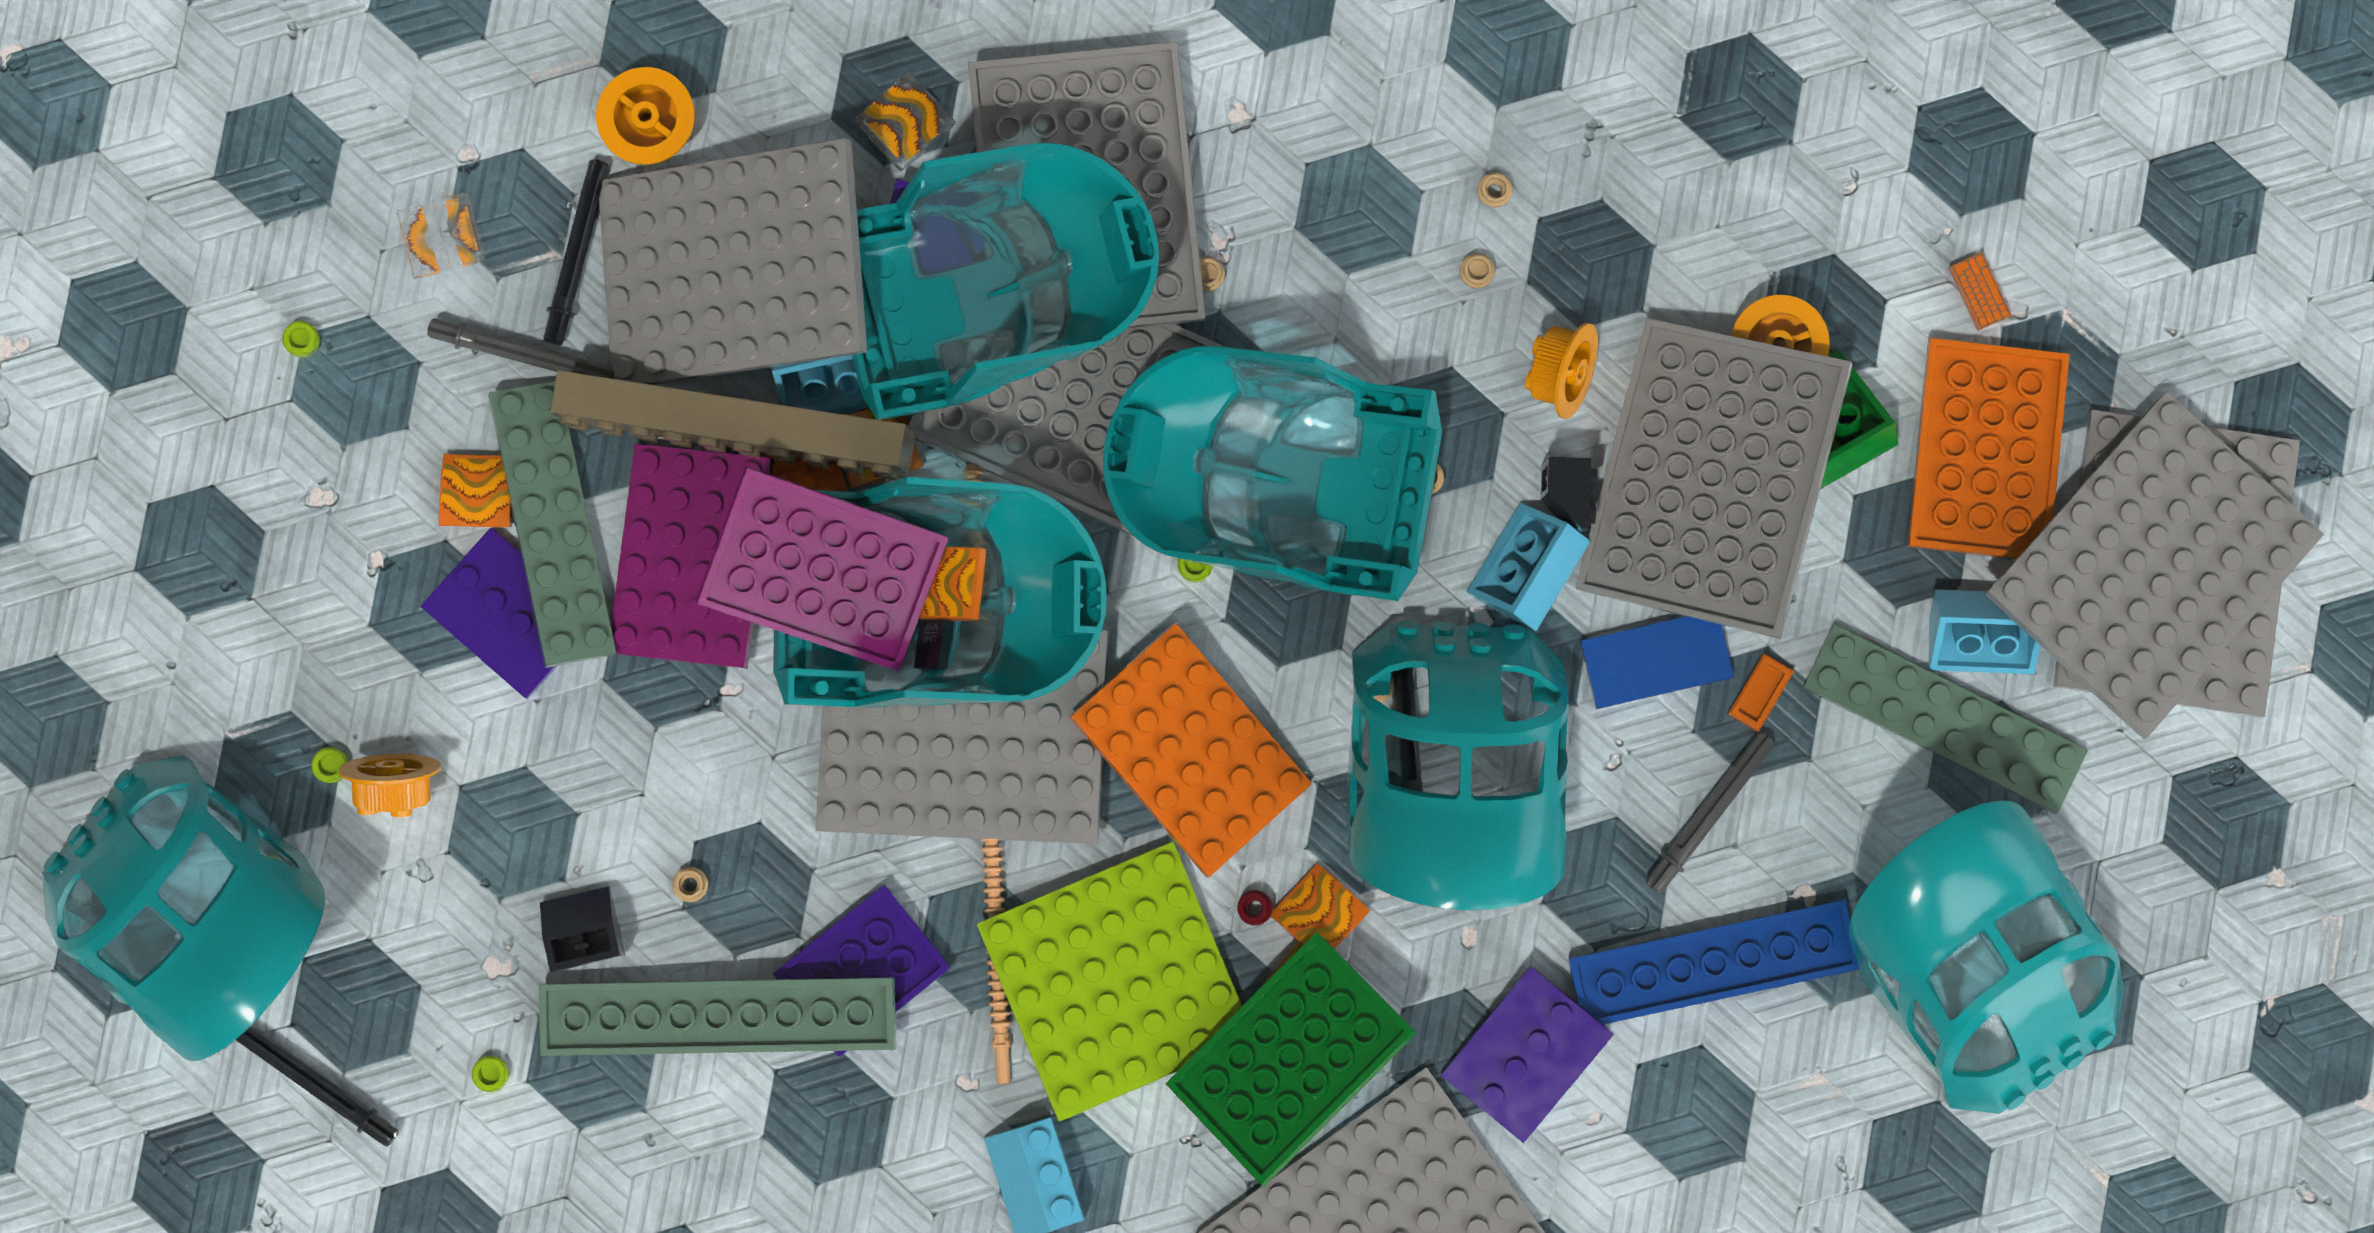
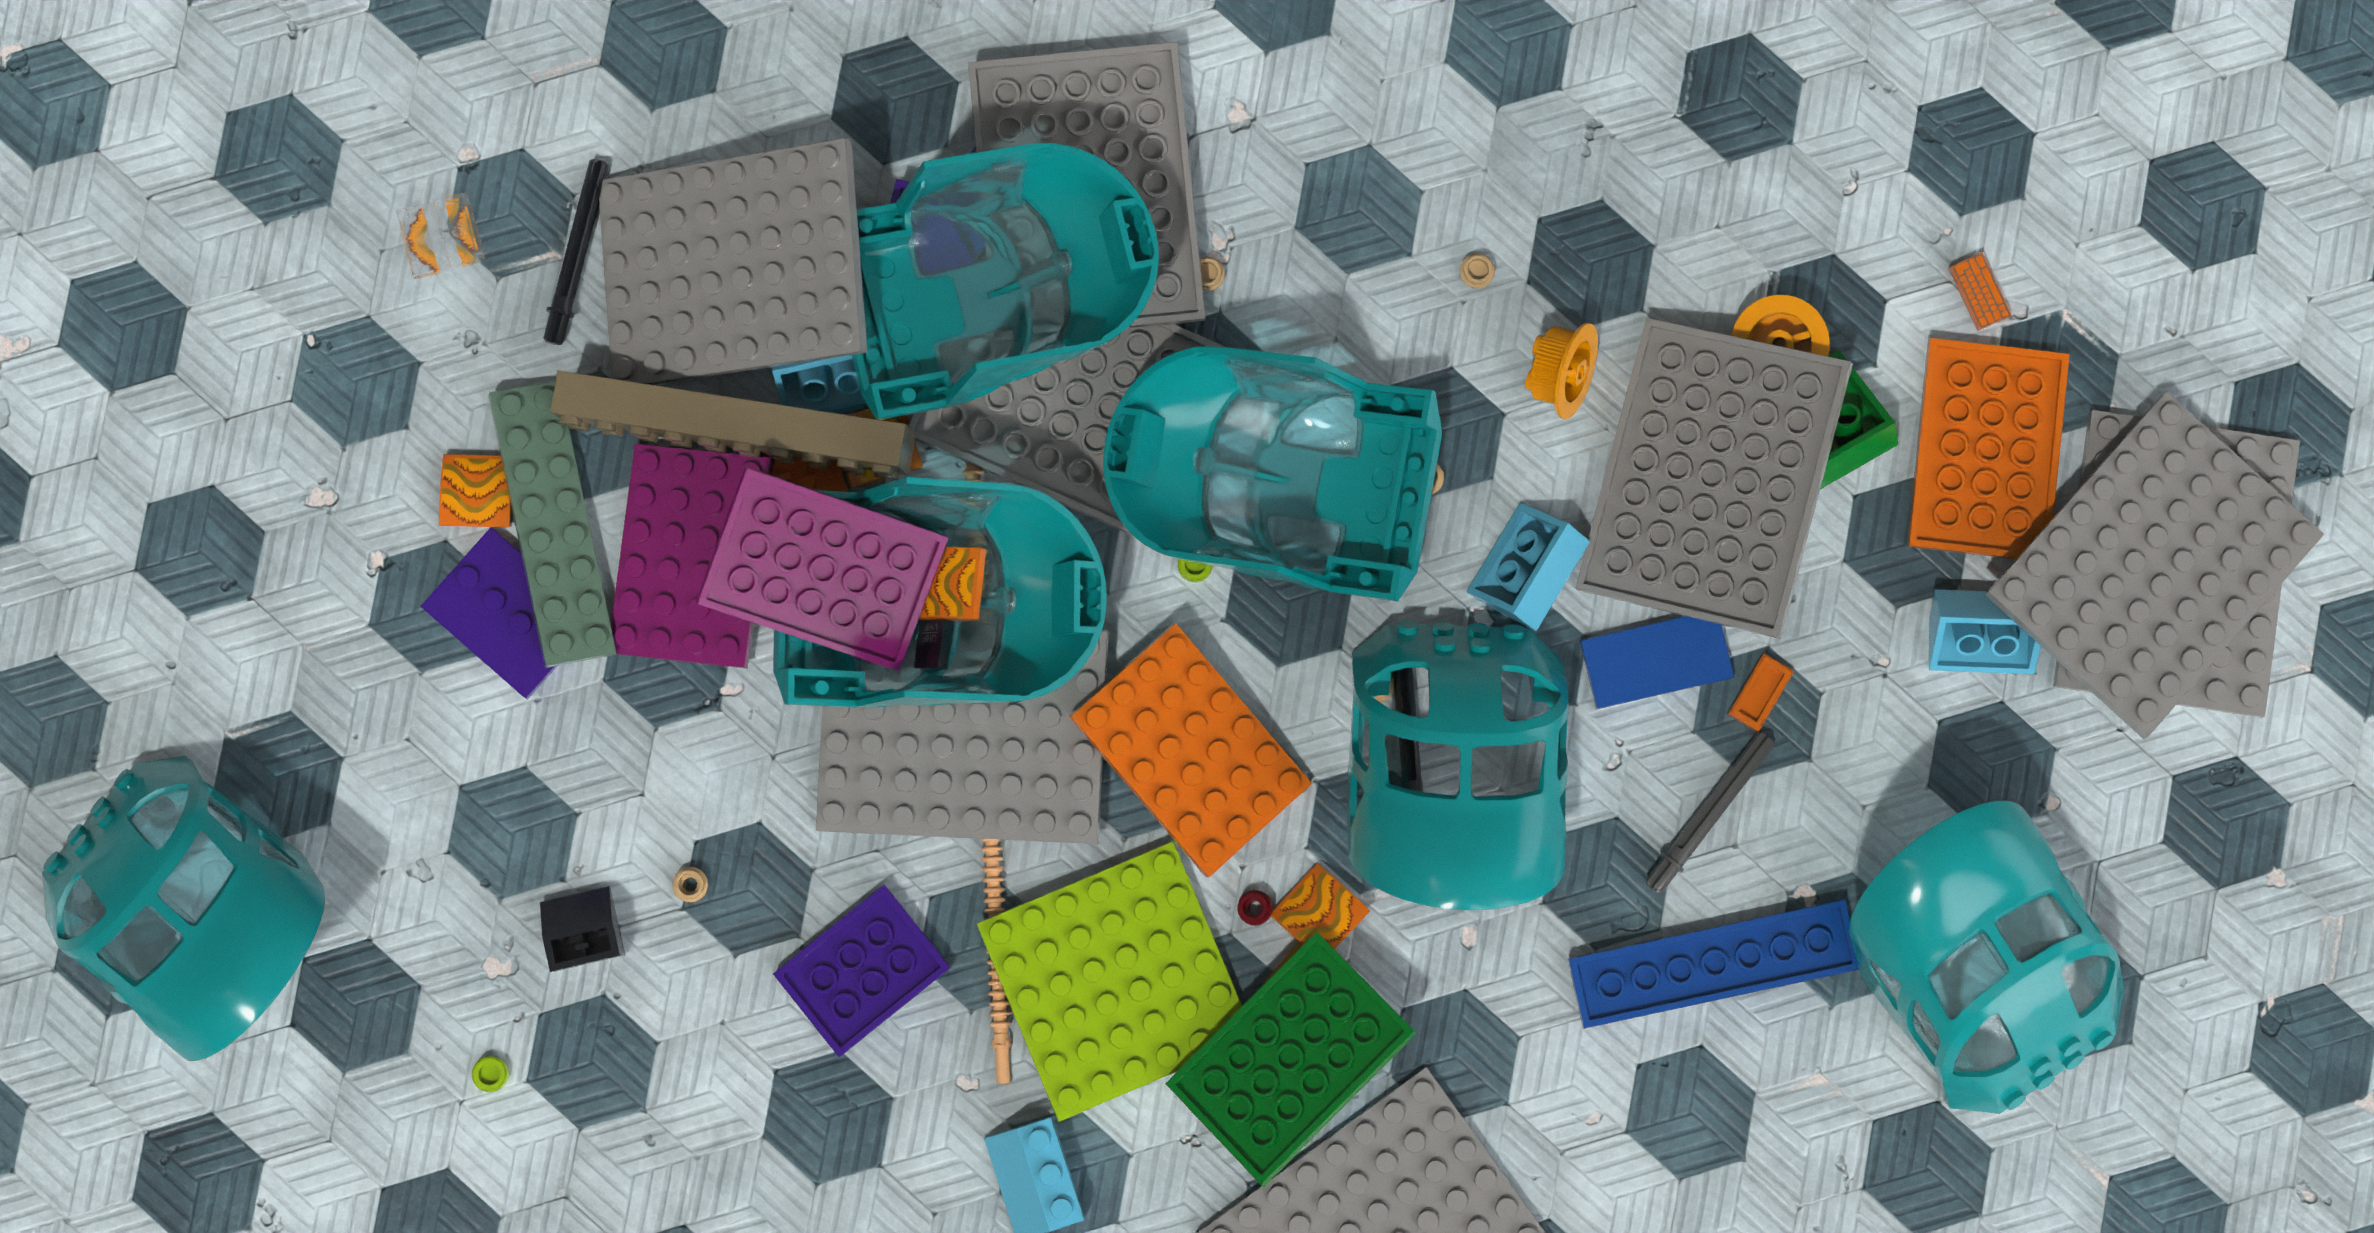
black axle [236,1025,398,1147] -> none
lime tile [282,321,320,357] -> none
lime tile [311,747,349,783] -> none
light orange piece [339,754,441,817] -> none
dark grey axle [427,318,615,379] -> none
sand green plate [539,977,896,1056] -> none
light orange piece [596,67,695,165] -> none
slope [854,71,956,172] -> none
dark purple plate [1441,965,1614,1143] -> none
tan plate [1477,172,1512,208] -> none
black slope [1541,457,1597,535] -> none
sand green plate [1802,625,2088,814] -> none

